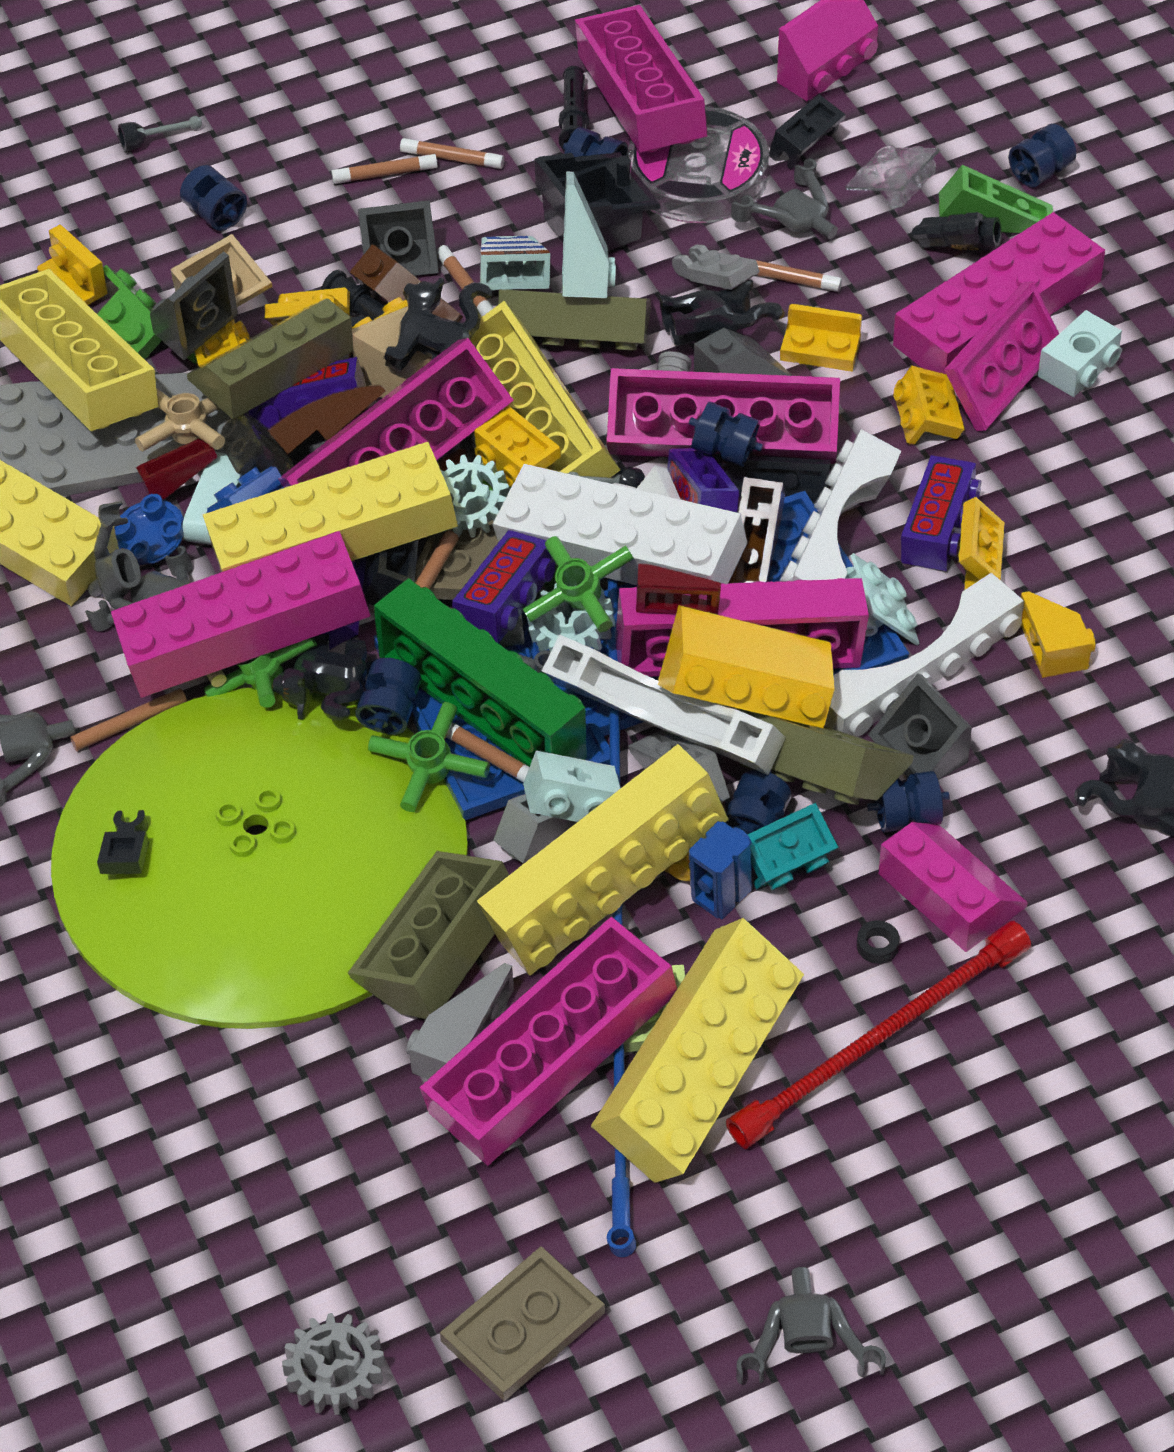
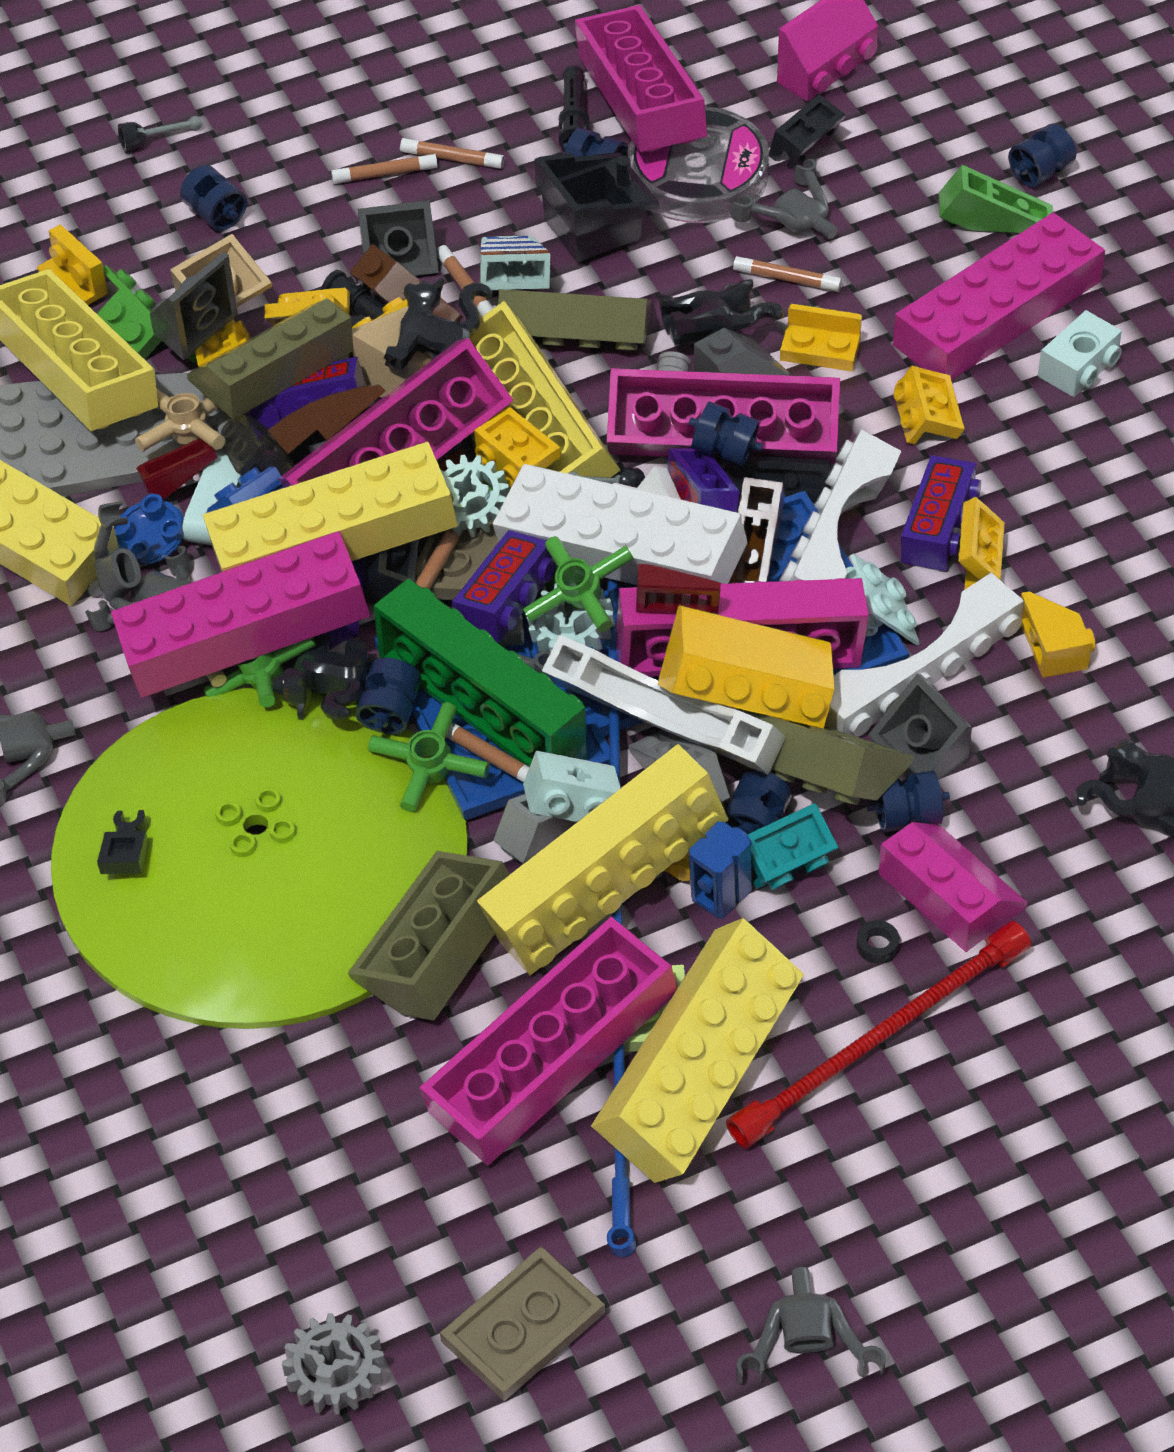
nougat bar [70,688,187,751] -> none
light grey slope [406,963,514,1079] -> none
light aqua slope [562,171,616,298] -> none
light grey hinge [671,244,760,290] -> none
clear hinge [845,146,940,209] -> none
black rock [912,212,1001,252] -> none
dark pink tile [944,281,1059,431] -> none

